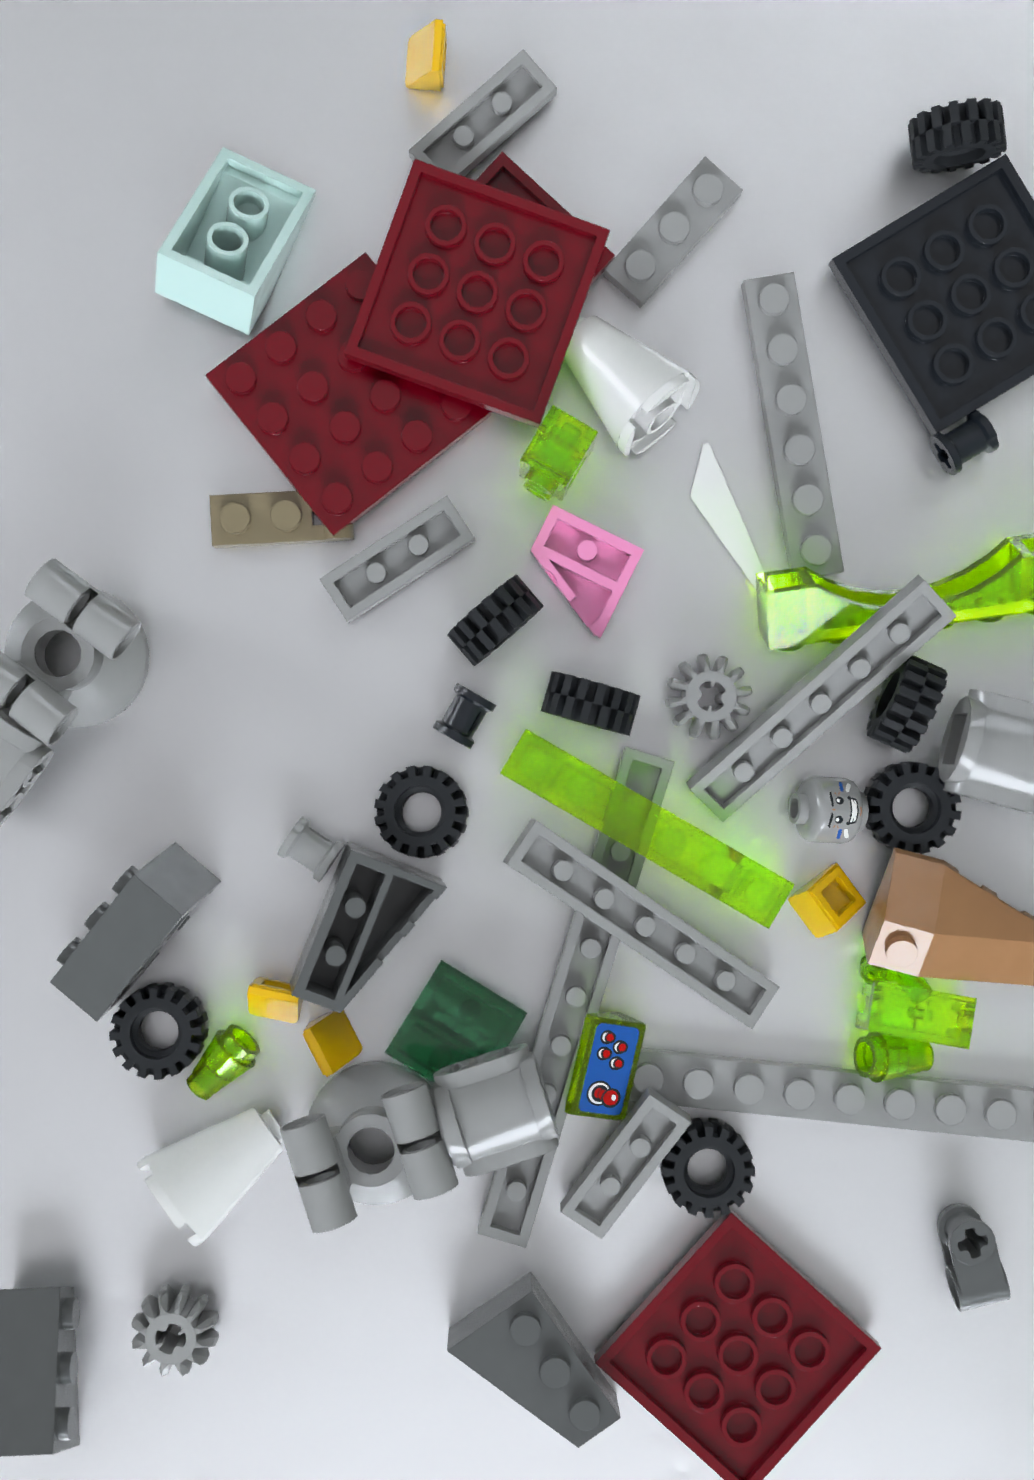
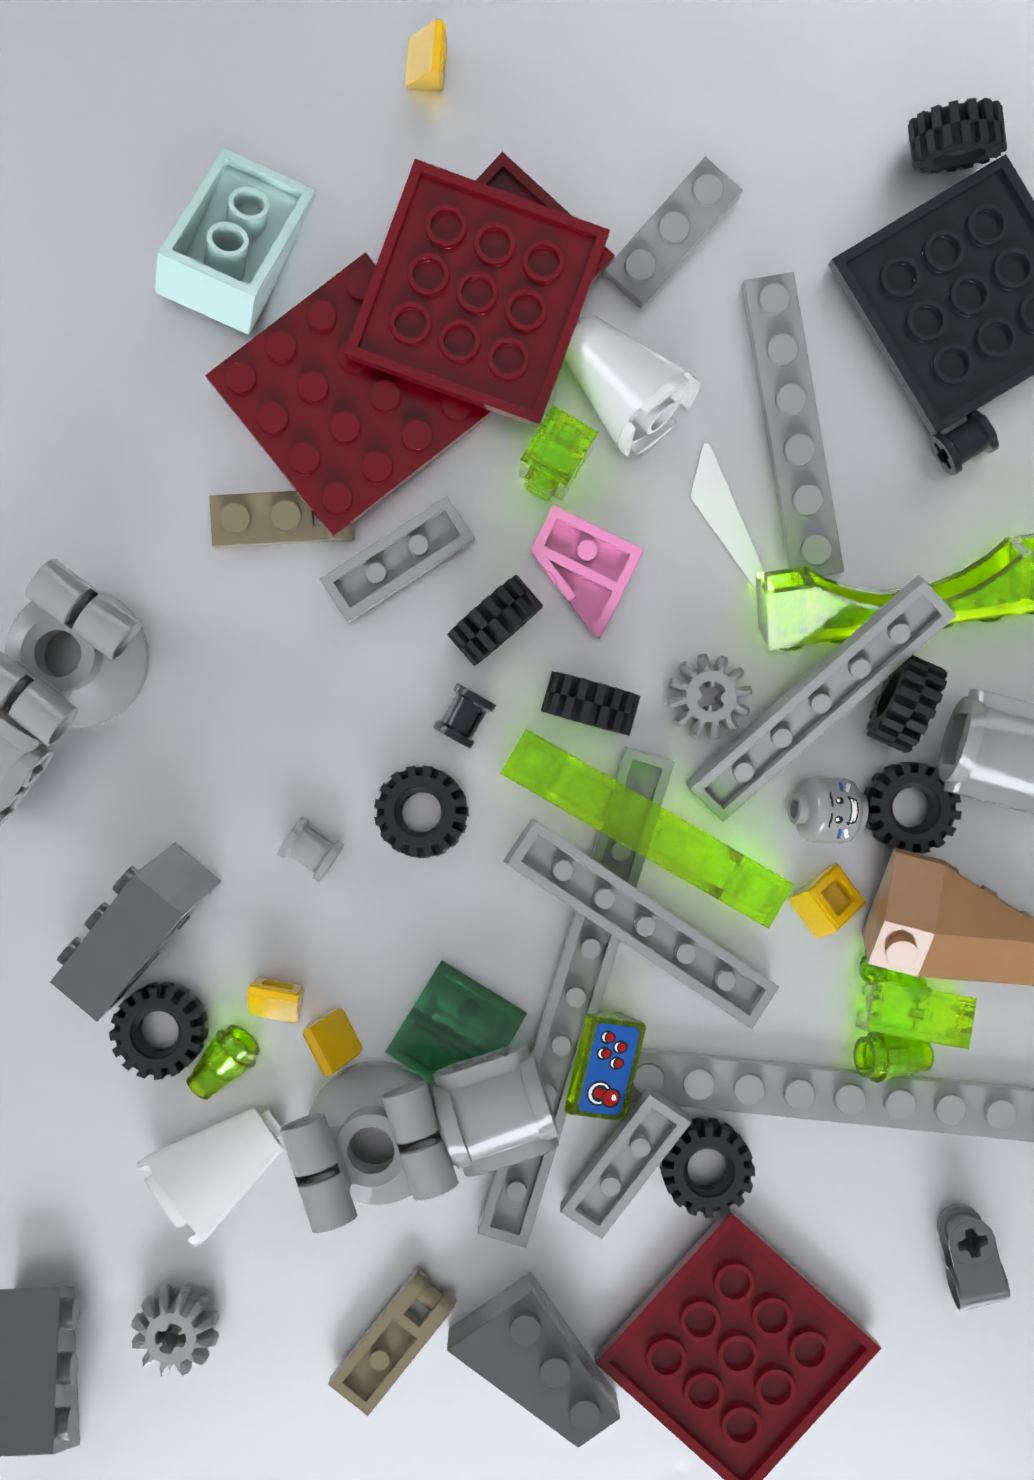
dark grey wedge [290,842,447,1013] -> none
light grey plate [409,49,557,176] -> none
none -> dark tan plate [328,1268,457,1416]

